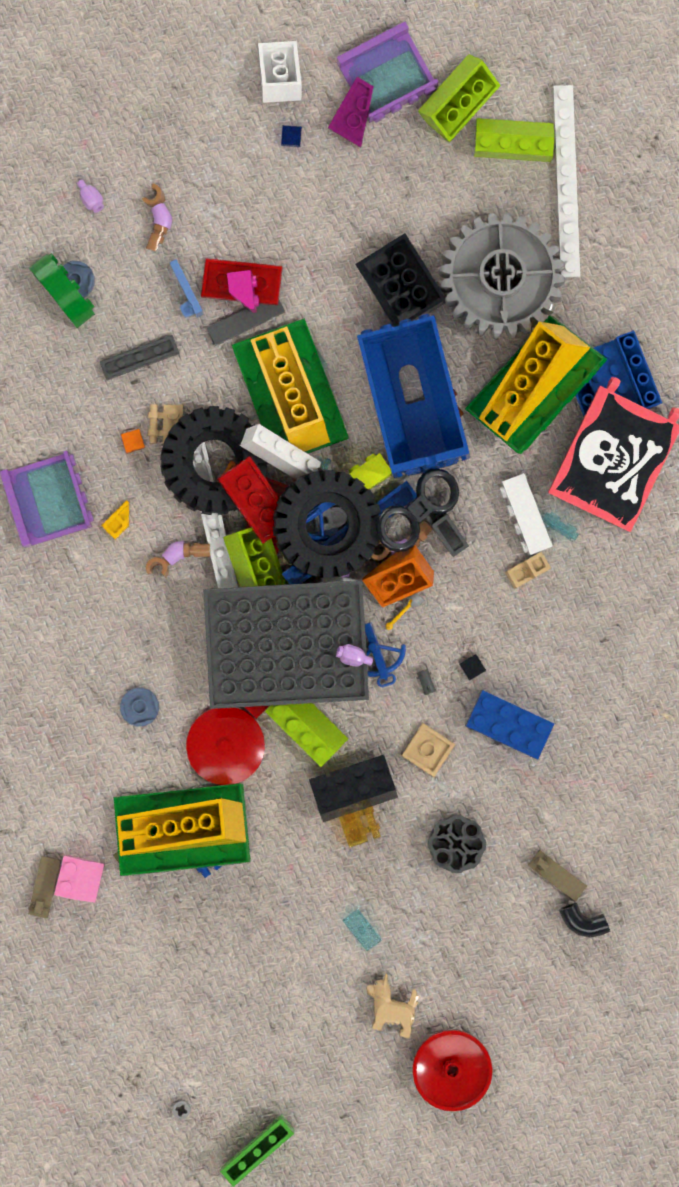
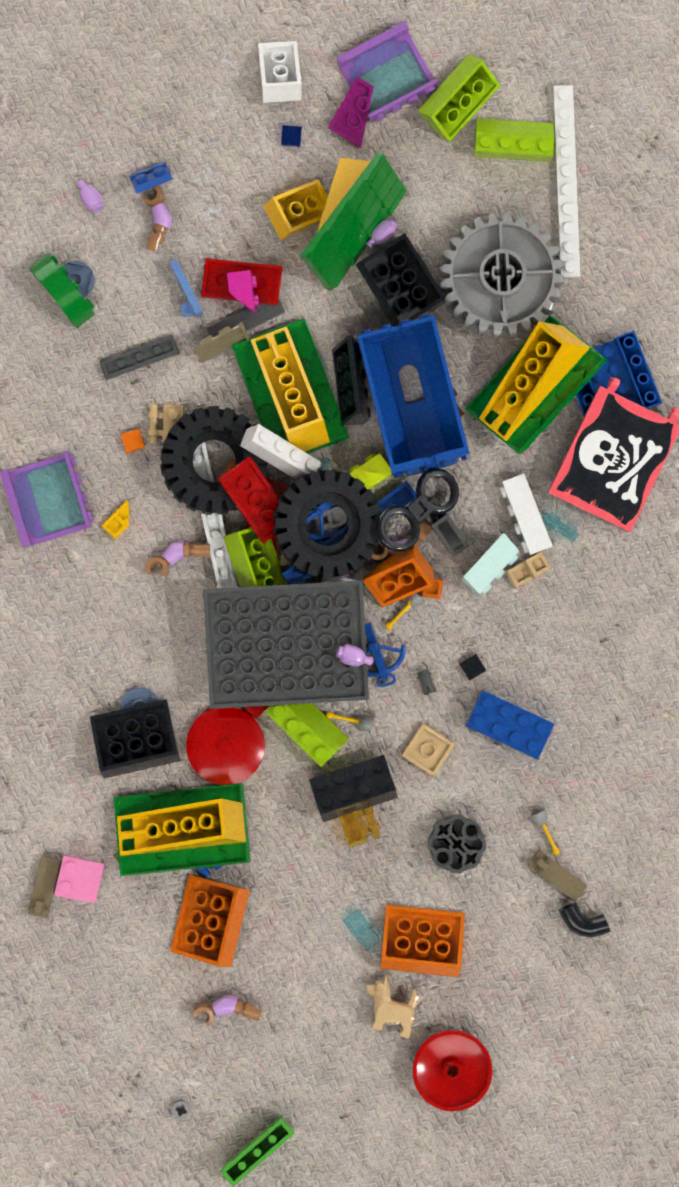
none -> black slope [90,699,181,779]
none -> blue plate [129,162,173,194]
none -> orange slope [170,874,250,967]
none -> medium nougat piece [192,995,262,1026]
none -> dark tan piece [193,322,250,363]
none -> yellow slope [263,179,328,241]
none -> green piece [300,153,407,290]
none -> hinge [326,711,374,732]
none -> black slope [332,335,371,426]
none -> lavender plant [366,218,398,248]
none -> orange slope [380,905,465,977]
none -> orange tile [421,578,443,599]
none -> light aqua slope [461,533,519,595]
none -> hinge [530,809,560,855]

